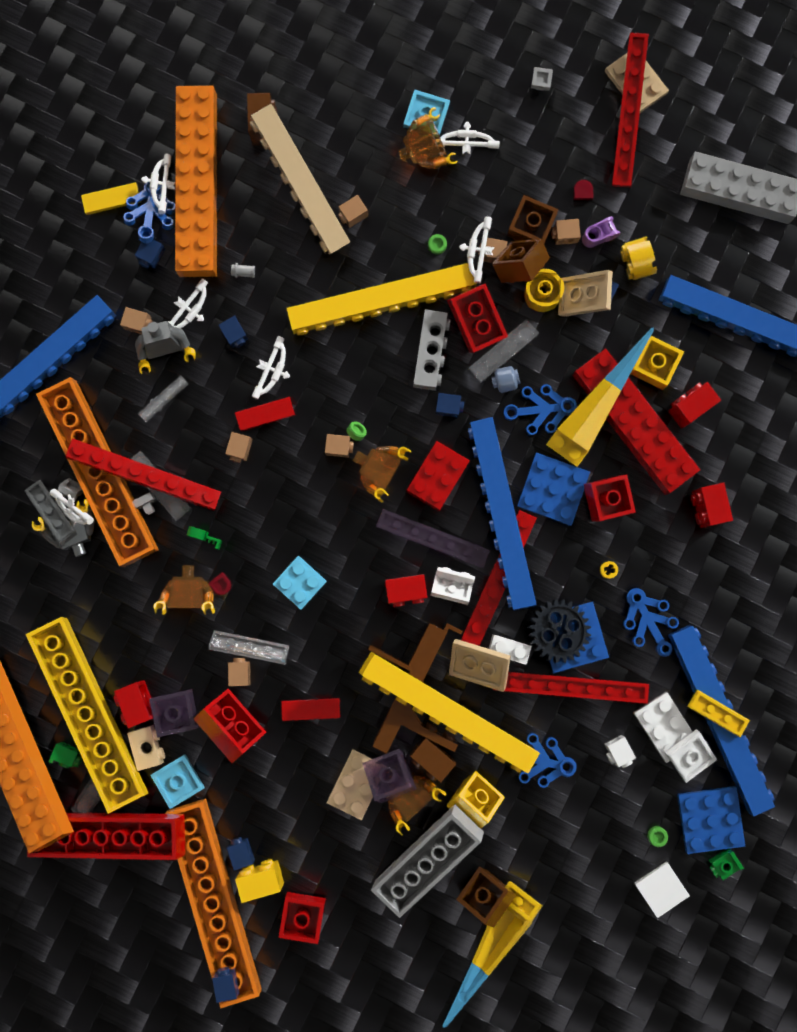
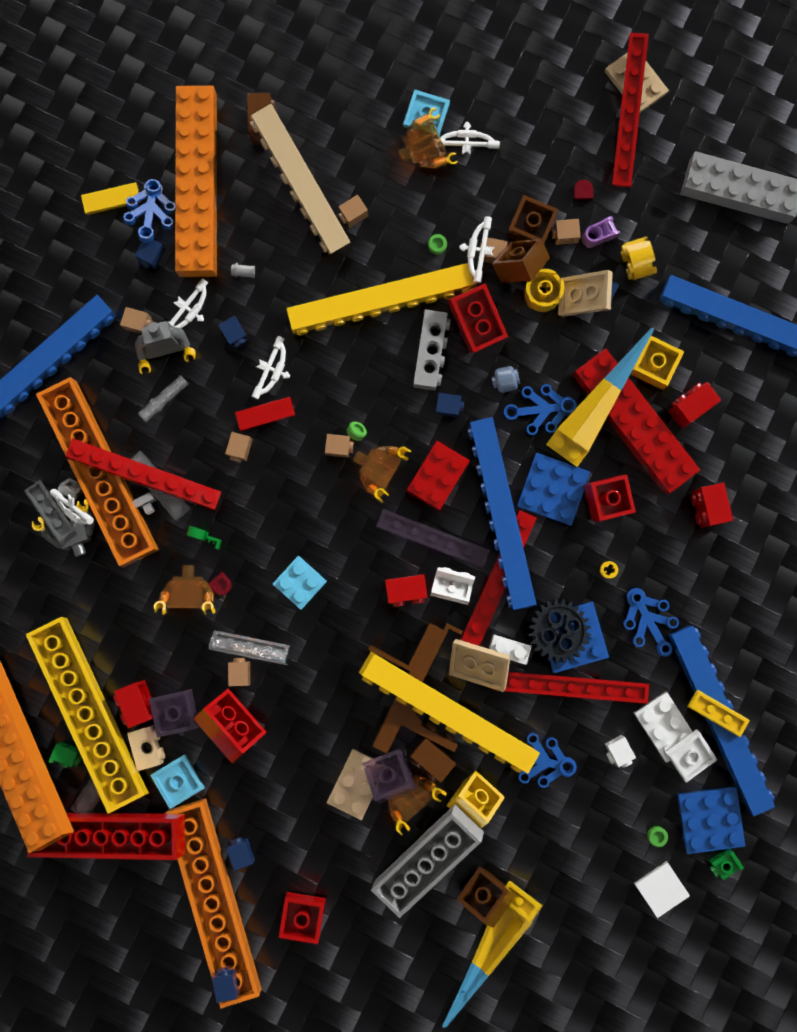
white piece [141,154,176,214] -> none
yellow brick [235,859,284,903] -> none
red tile [281,698,341,721] -> none
clear plate [469,319,539,383] -> none
light grey tile [531,67,553,91] -> none

